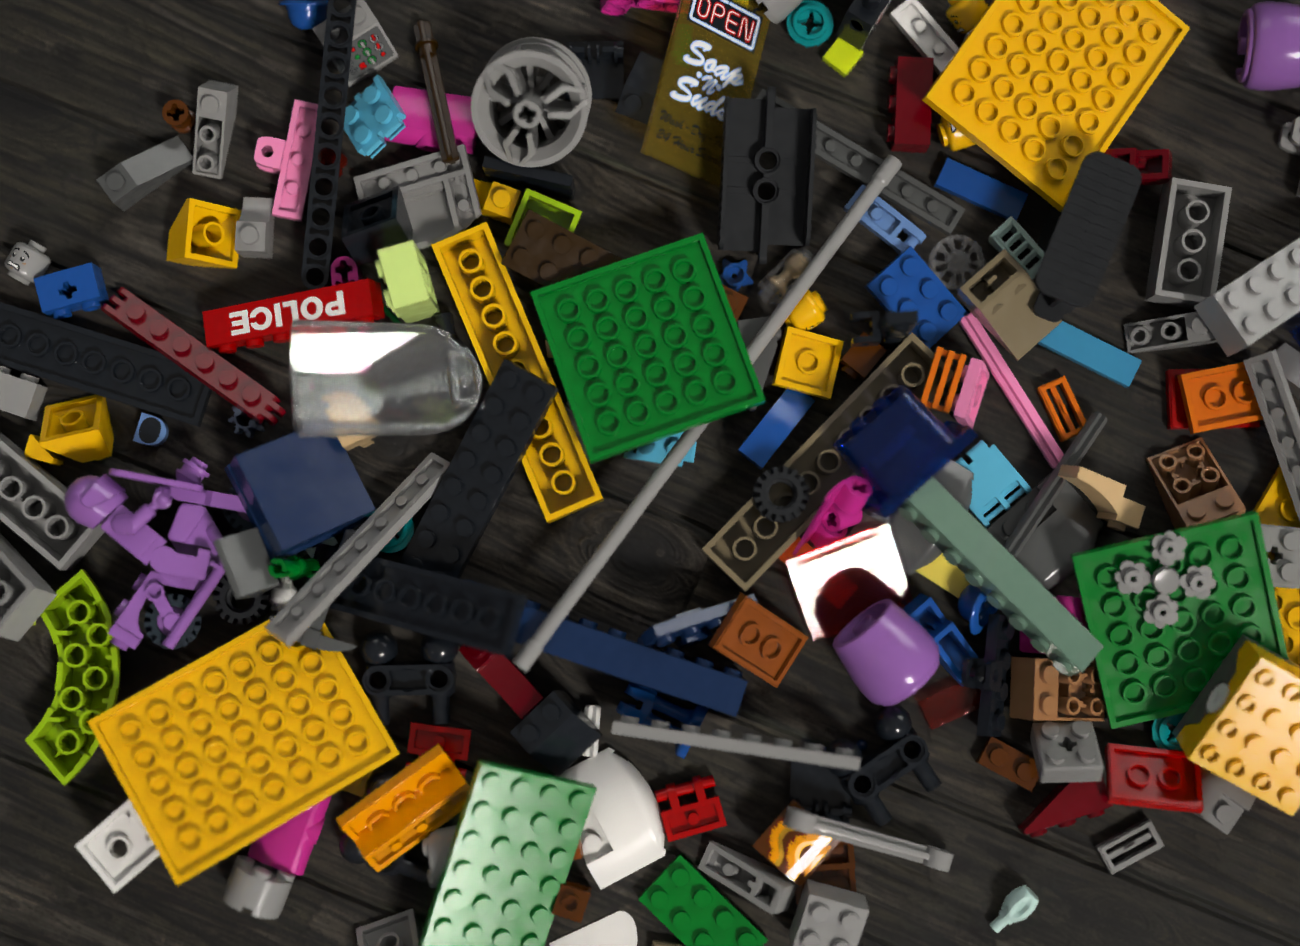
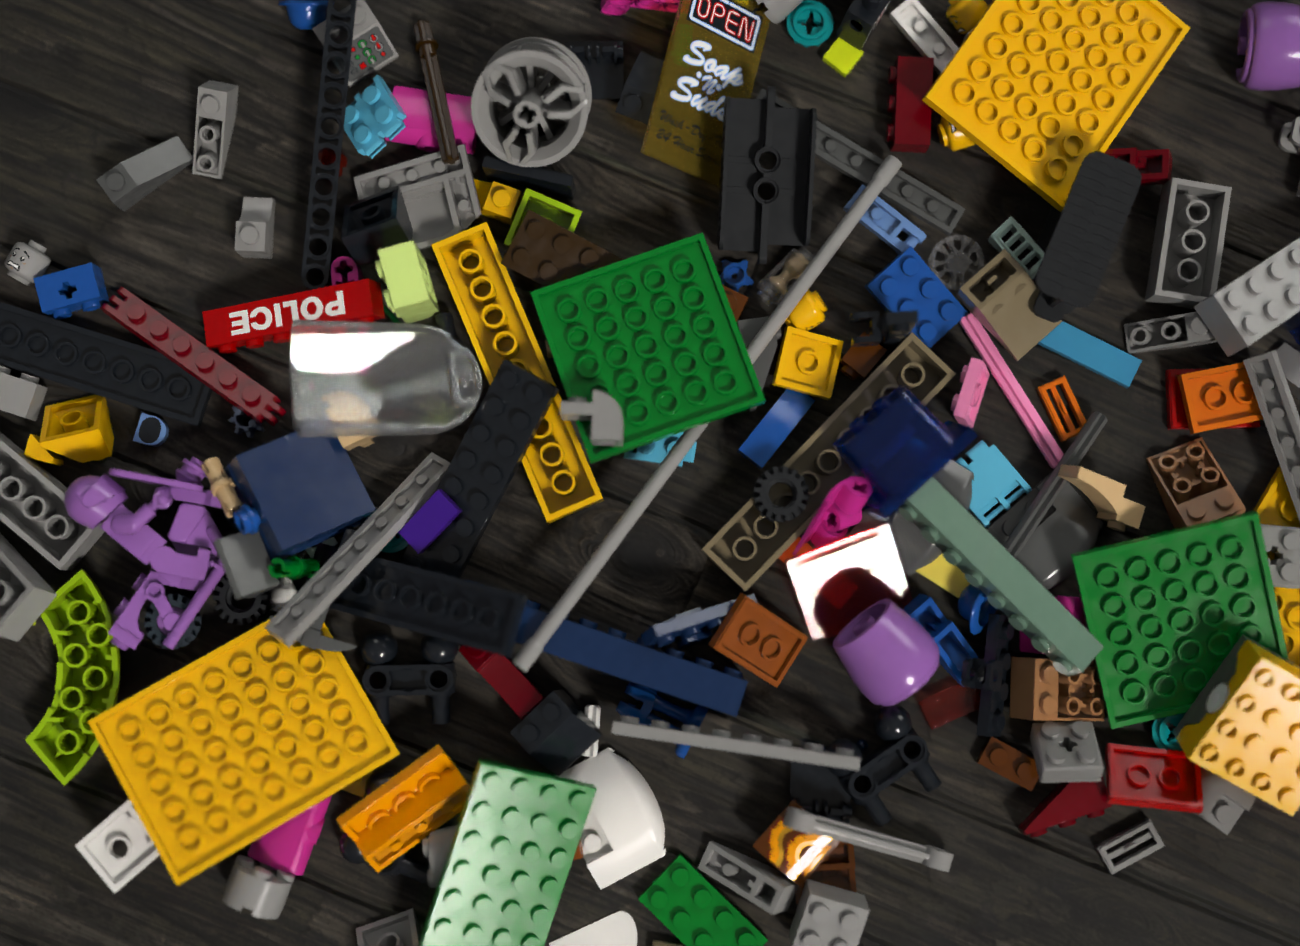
reddish brown bush [162,99,196,133] -> none
yellow slope [166,198,242,269] -> none
bright pink plate [254,99,318,222] -> none
red plate [405,722,472,779] -> none
reddish brown brick [552,879,592,923] -> none
red plate [654,774,727,842] -> none
orange tile [919,346,967,414] -> none
blue tile [934,158,1028,221] -> none
light aqua piece [989,885,1039,933] -> none
light grey plant [1114,530,1216,629] -> none
none -> tan pin [201,457,243,518]
none -> blue plate [233,504,261,535]
none -> dark purple tile [398,489,462,554]
none -> light grey brick [560,390,624,446]

